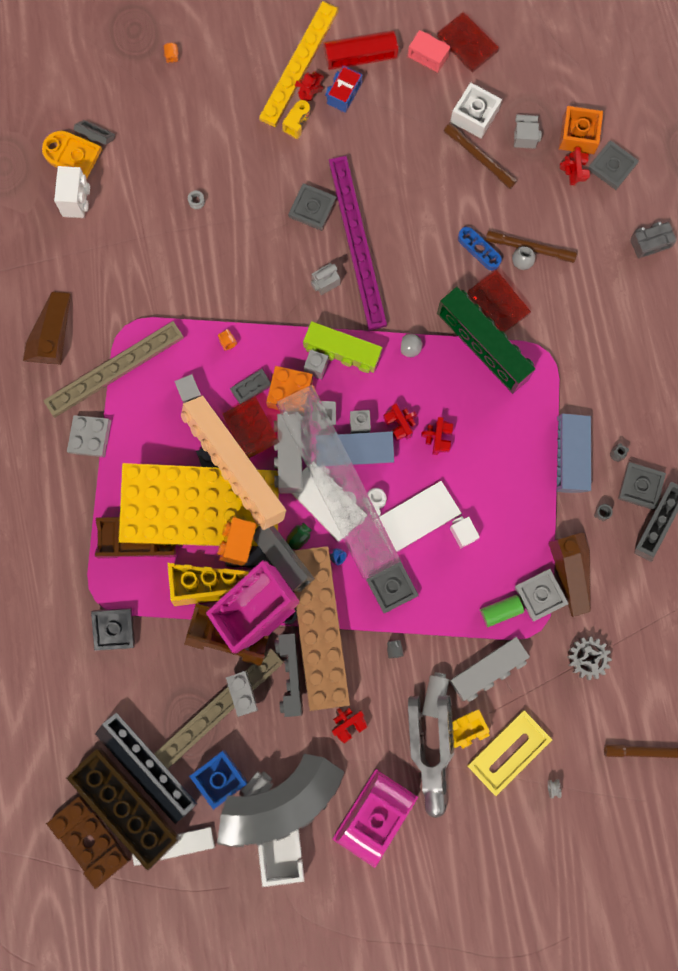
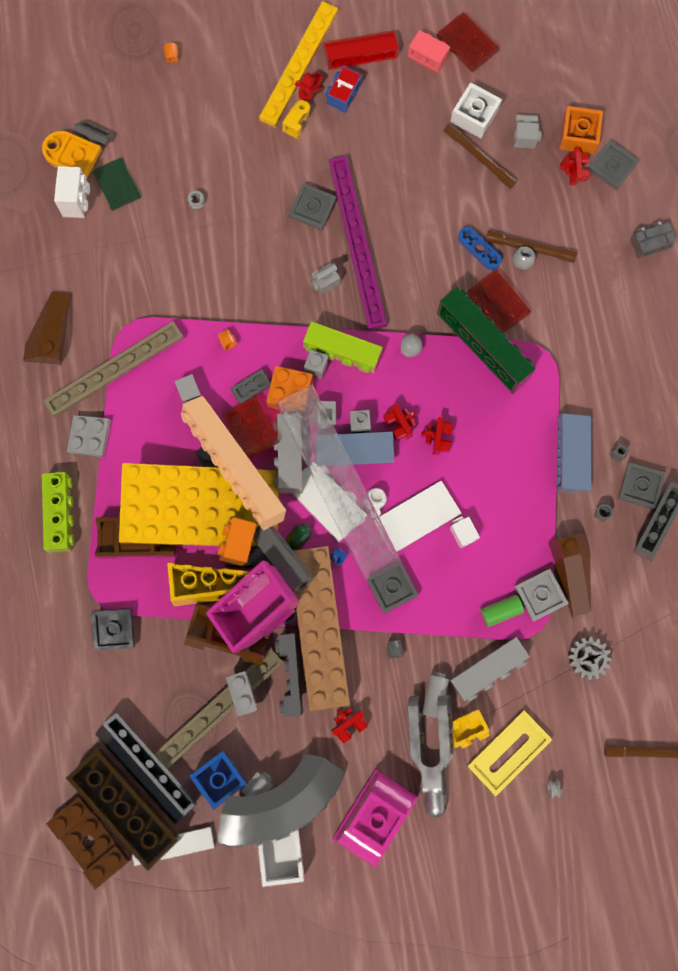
none -> lime brick [42,472,74,553]
none -> clear green piece [92,157,141,211]

